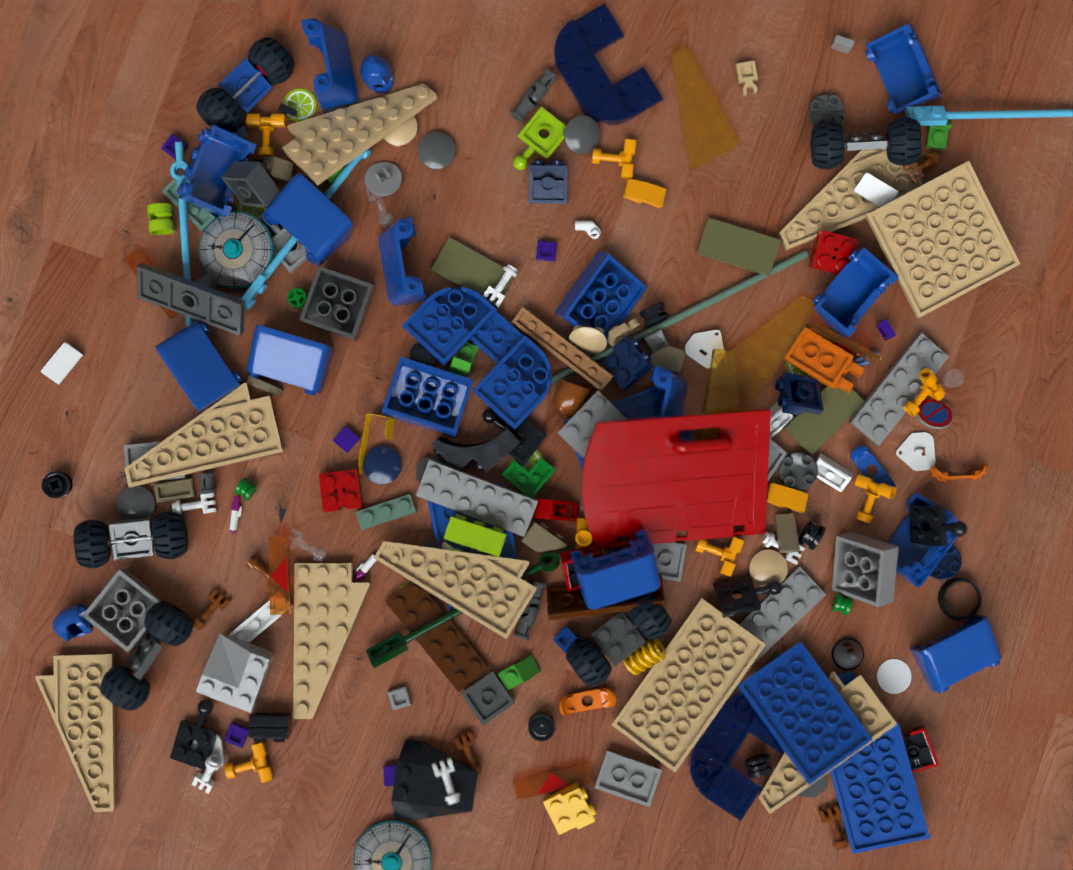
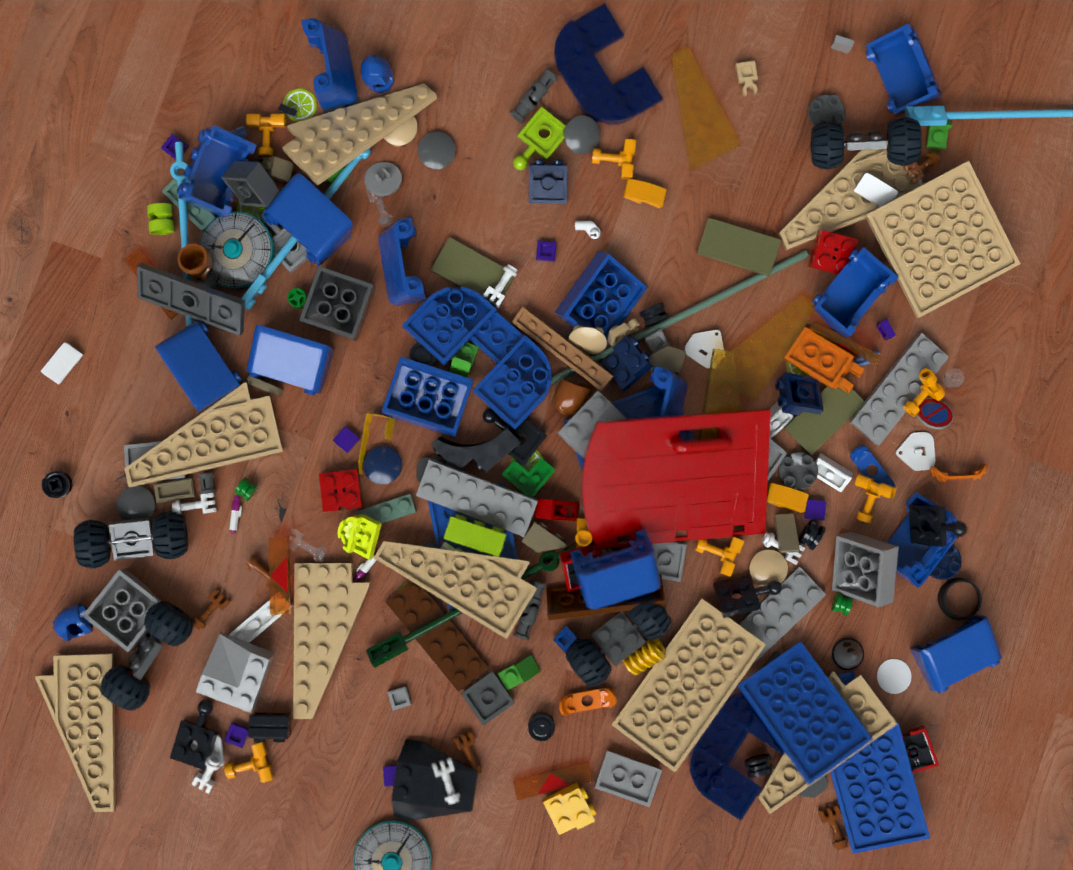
black plate [196,37,294,133] -> none
none -> dark orange piece [177,243,213,281]
none -> neon yellow slope [338,514,382,560]
none -> dark purple tile [804,500,826,521]

